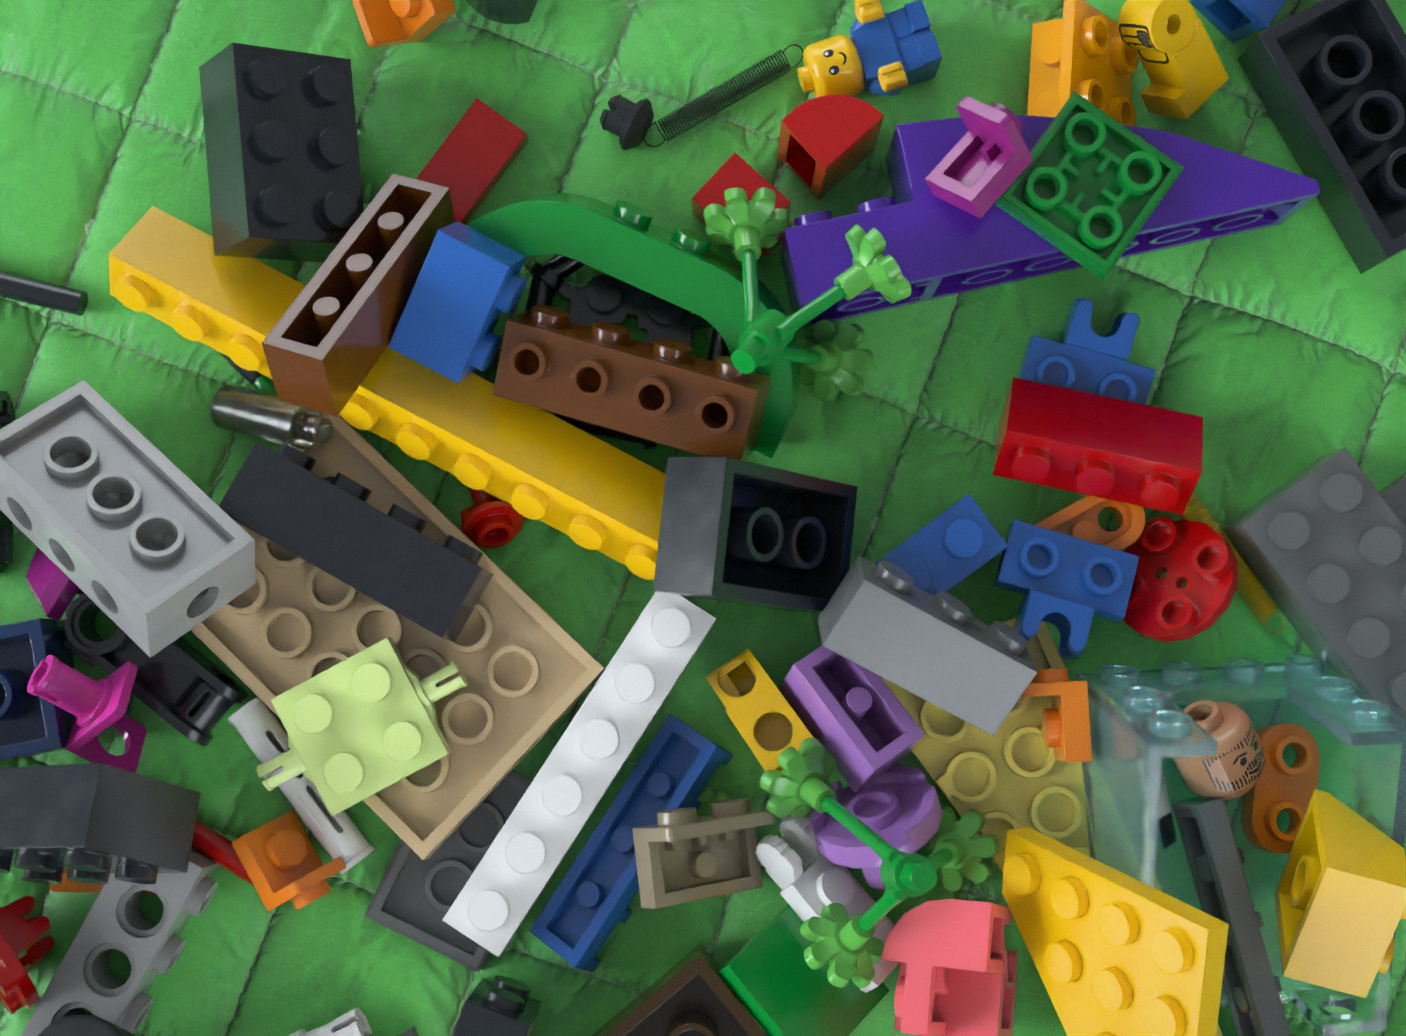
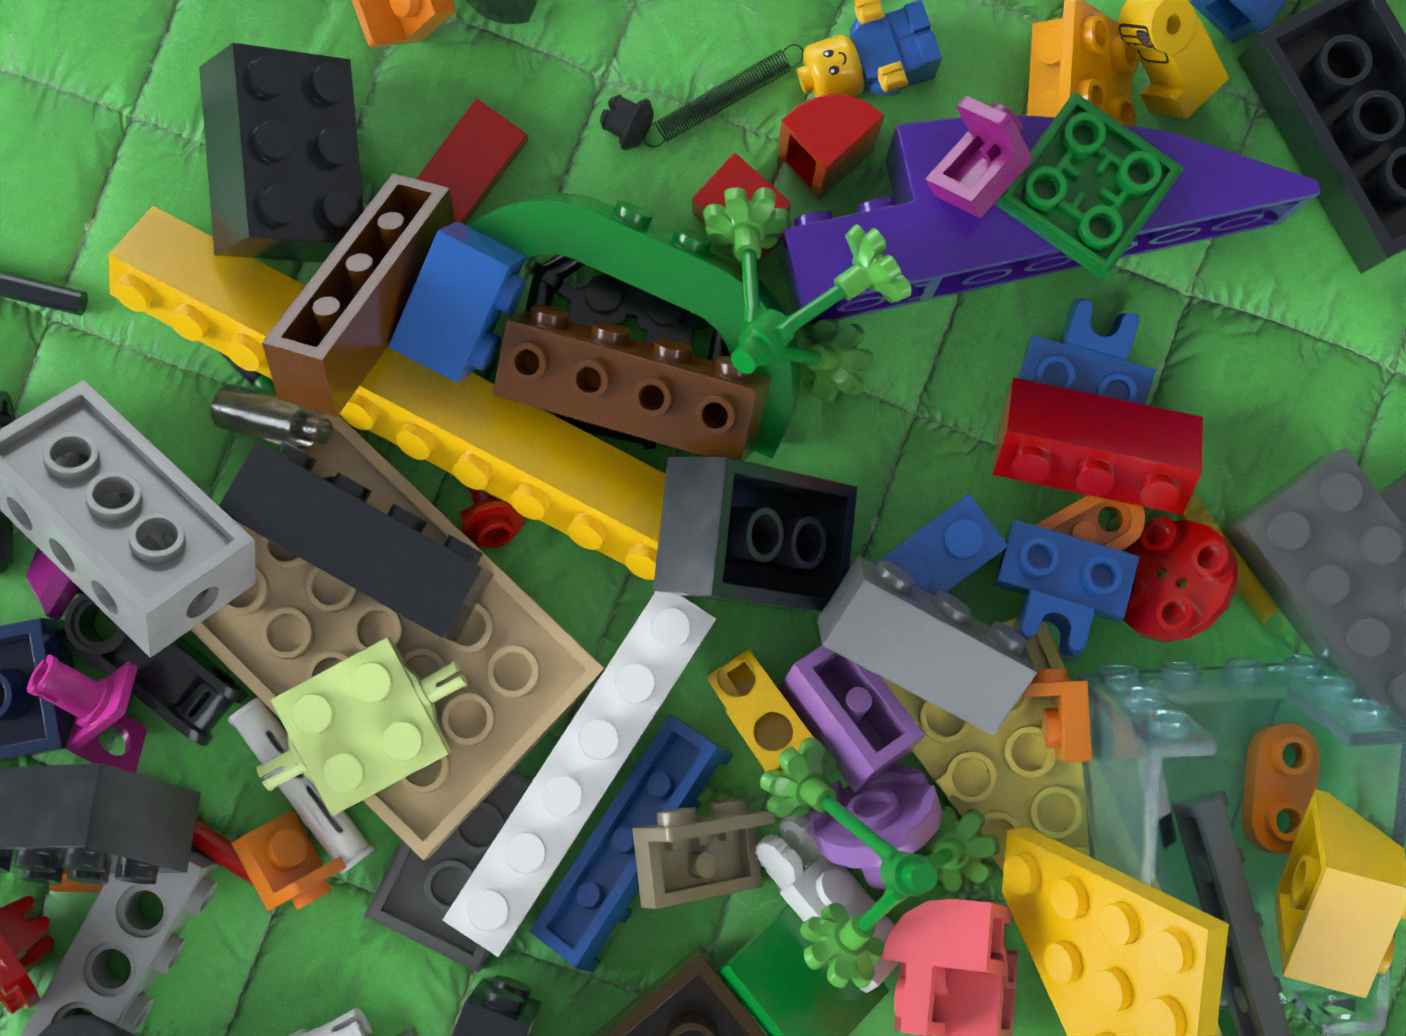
nougat head [1167,700,1266,800] -> none

